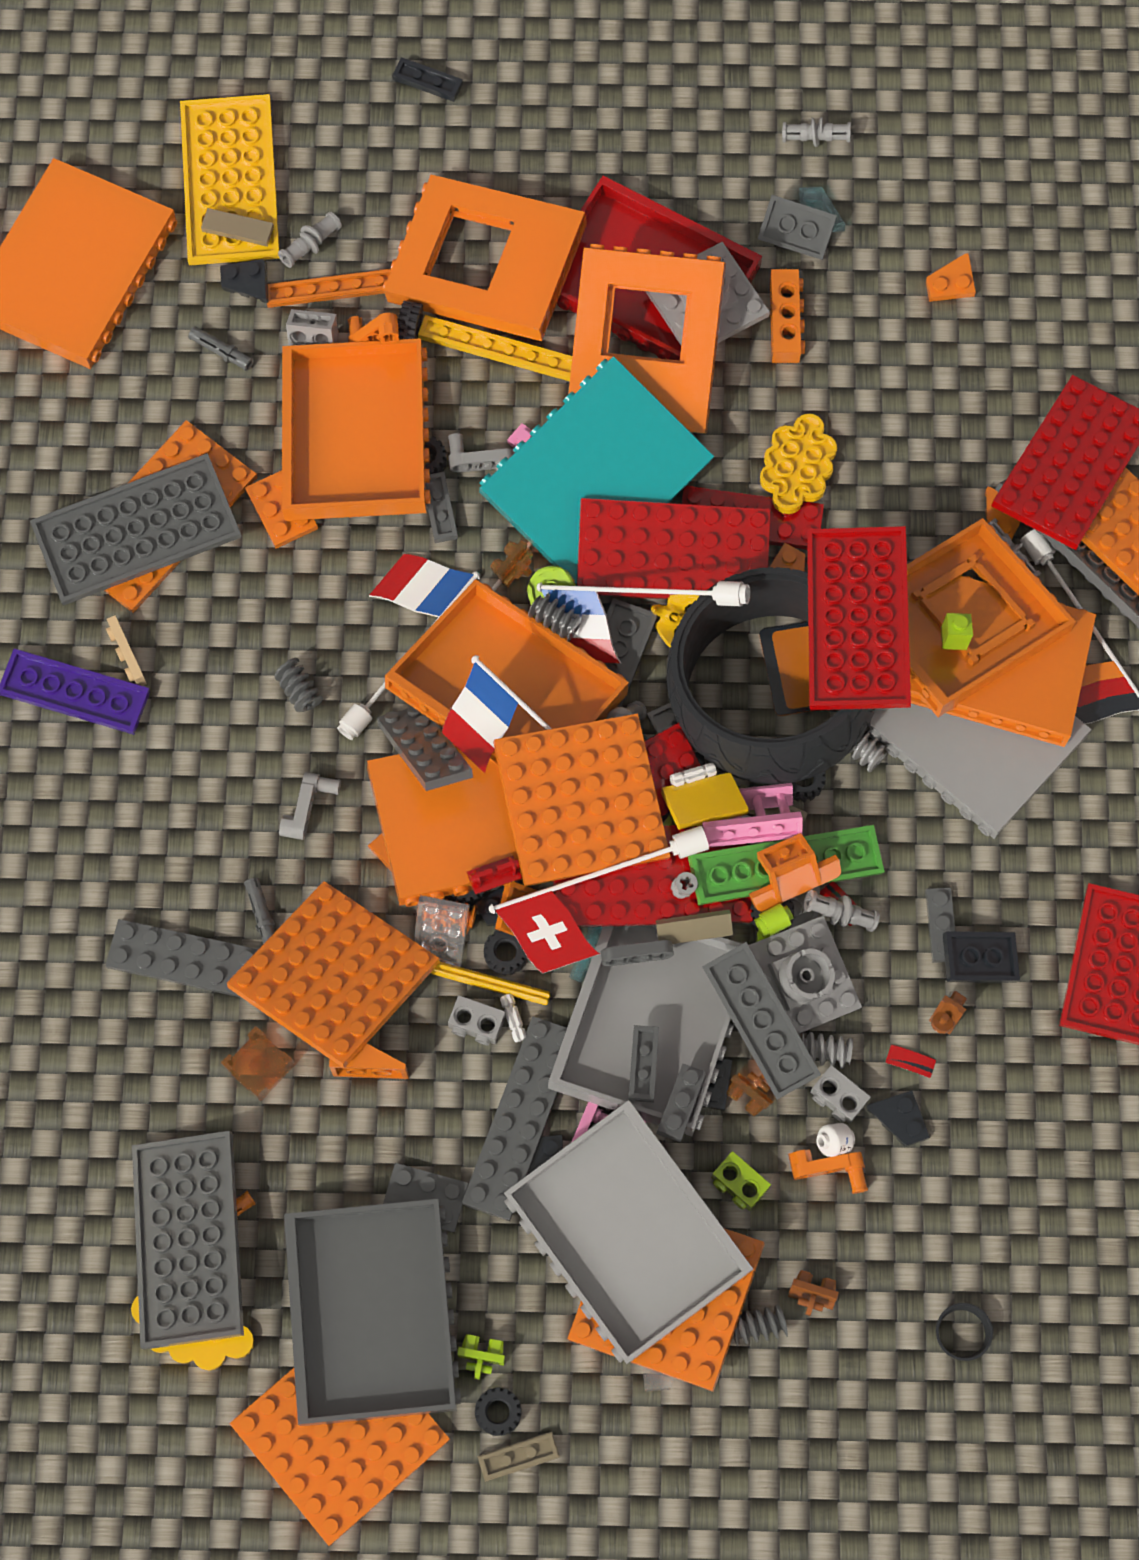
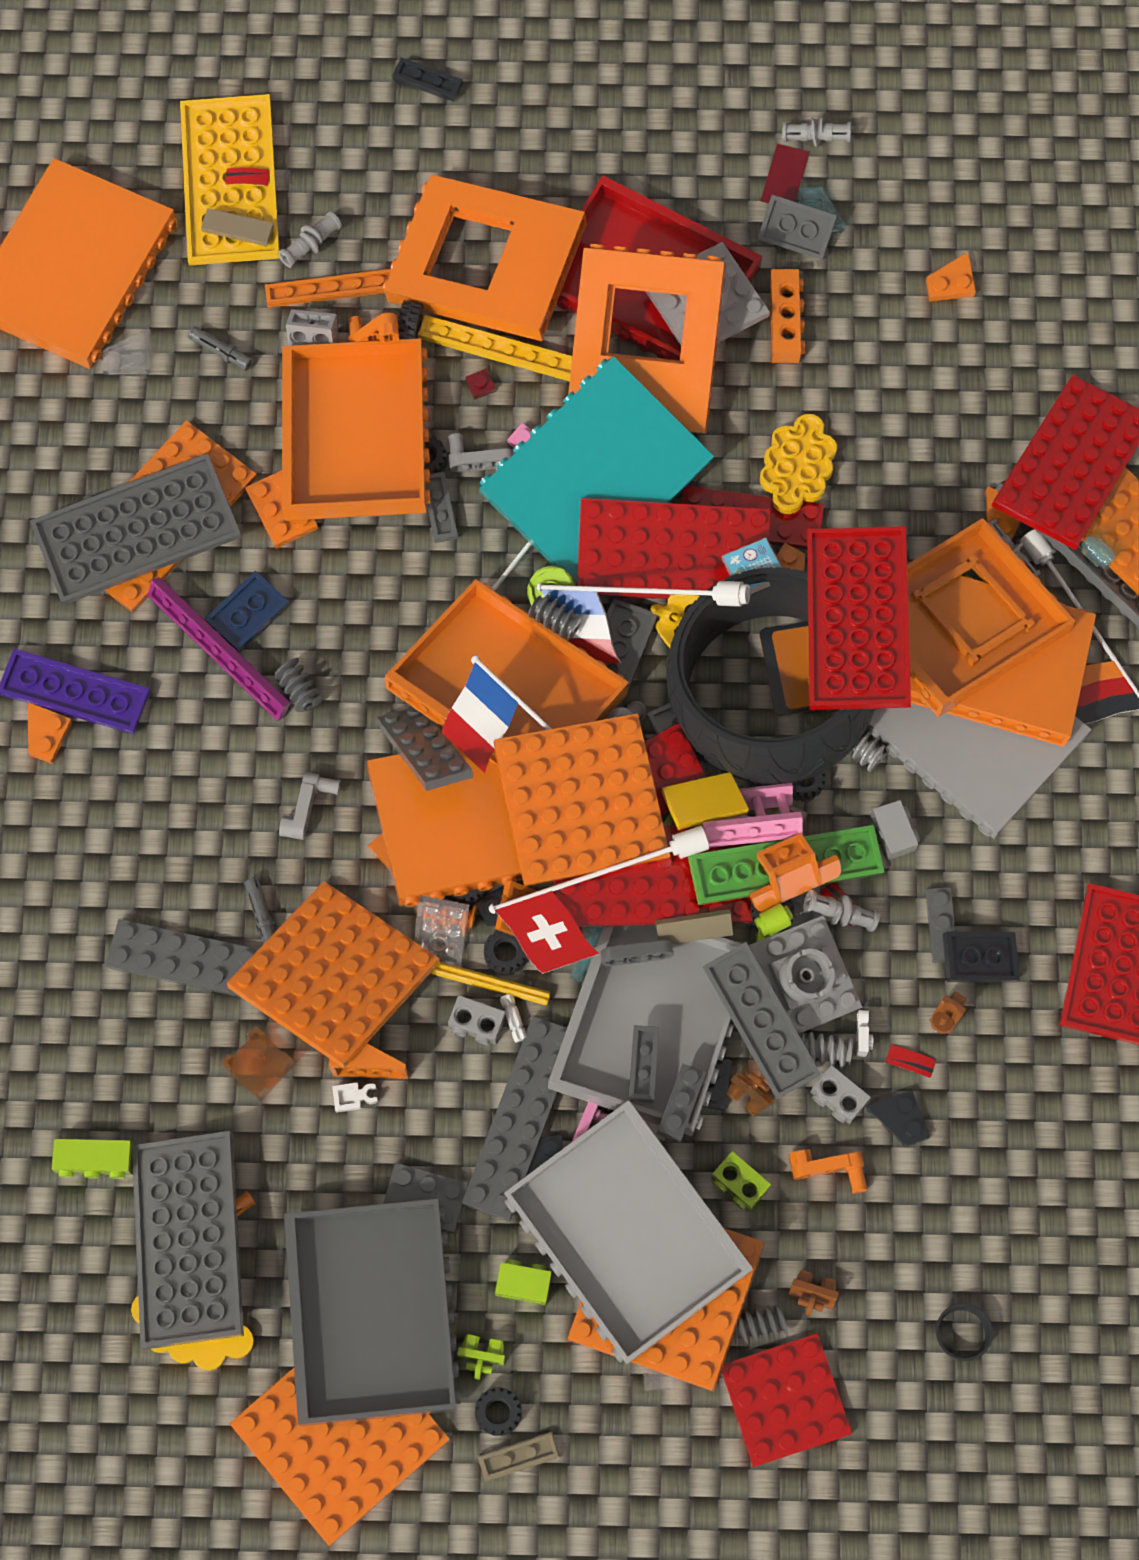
tan plate [106,615,147,686] -> none
black wing [220,259,268,303] -> none
flag [337,554,480,740] -> none
red hinge [466,856,522,895] -> none
clear orange hips [490,540,533,587] -> none
white axle [670,763,717,787] -> none
light grey bush [671,872,698,899] -> none
white head [816,1123,855,1157] -> none
lime brick [941,613,973,650] -> none
none -> orange wing [27,703,73,764]
none -> lime brick [52,1139,134,1179]
none -> clear wing [103,329,151,375]
none -> magenta plate [147,577,290,721]
none -> dark blue plate [205,571,290,653]
none -> red sticker [225,168,269,186]
none -> white plate [332,1083,378,1113]
none -> dark red plate [465,368,496,400]
none -> lime brick [495,1259,552,1305]
none -> red plate [721,1333,852,1468]
none -> medium azure tile [722,538,782,594]
none -> dark red sticker [760,144,809,203]
none -> white plate [856,1010,873,1057]
none -> light grey brick [870,800,920,860]
none -> clear light blue brick [1081,534,1117,569]

